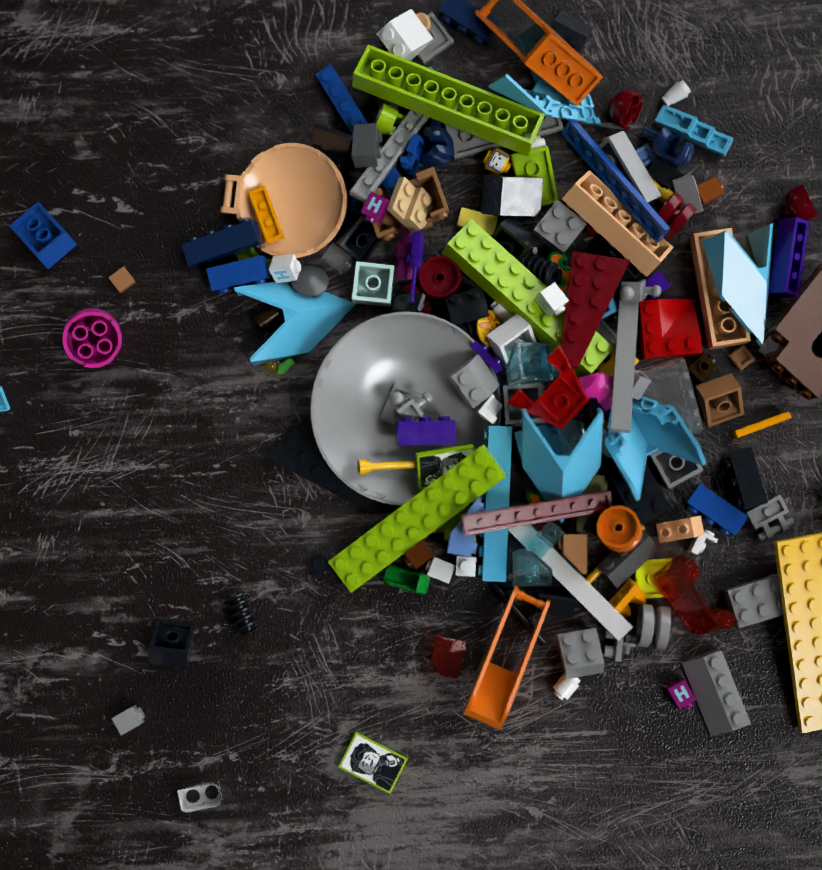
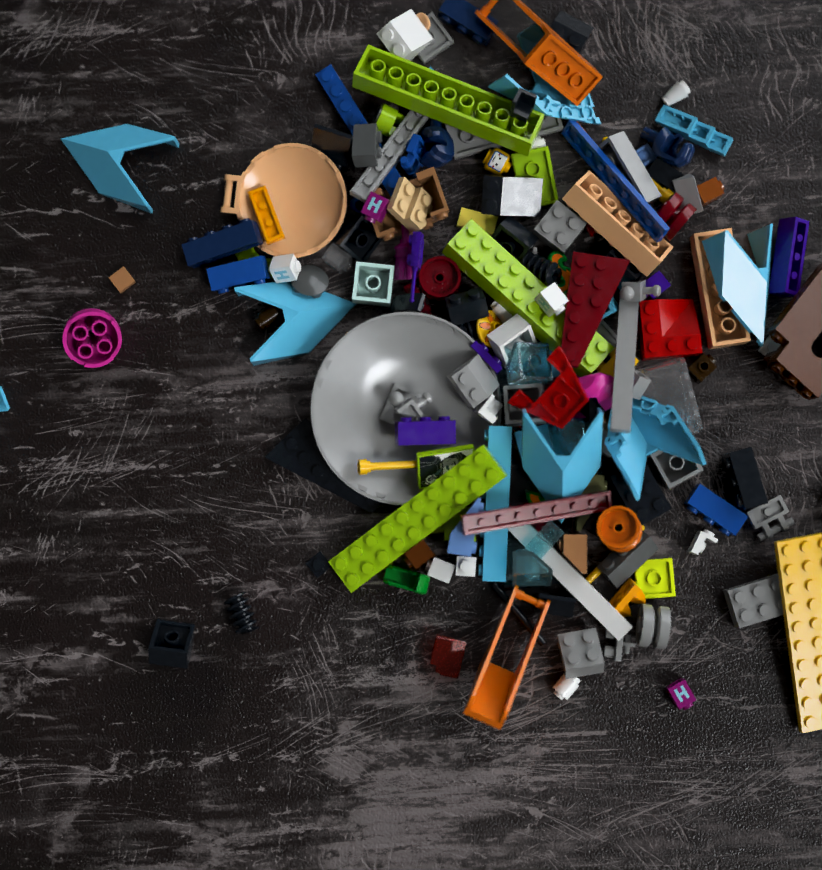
blue slope [10,202,77,269] -> none
light grey brick [112,705,145,735] -> none
white piece [178,781,222,812] -> none
arm [266,357,295,375] -> none
tile [338,732,408,794] -> none
dark red cylinder [608,90,644,130] -> none
clear red windscreen [654,554,739,635] -> none
light nougat brick [656,516,705,543] -> none
light grey slope [681,649,751,736] -> none
medium nougat slope [696,373,744,427] -> none
medium nougat tile [728,344,755,371] -> none
light orange tile [732,411,792,439] -> none
dark red cylinder [783,184,818,221] -> none
none -> medium azure windscreen [60,124,180,213]
none -> black panel [509,88,537,123]

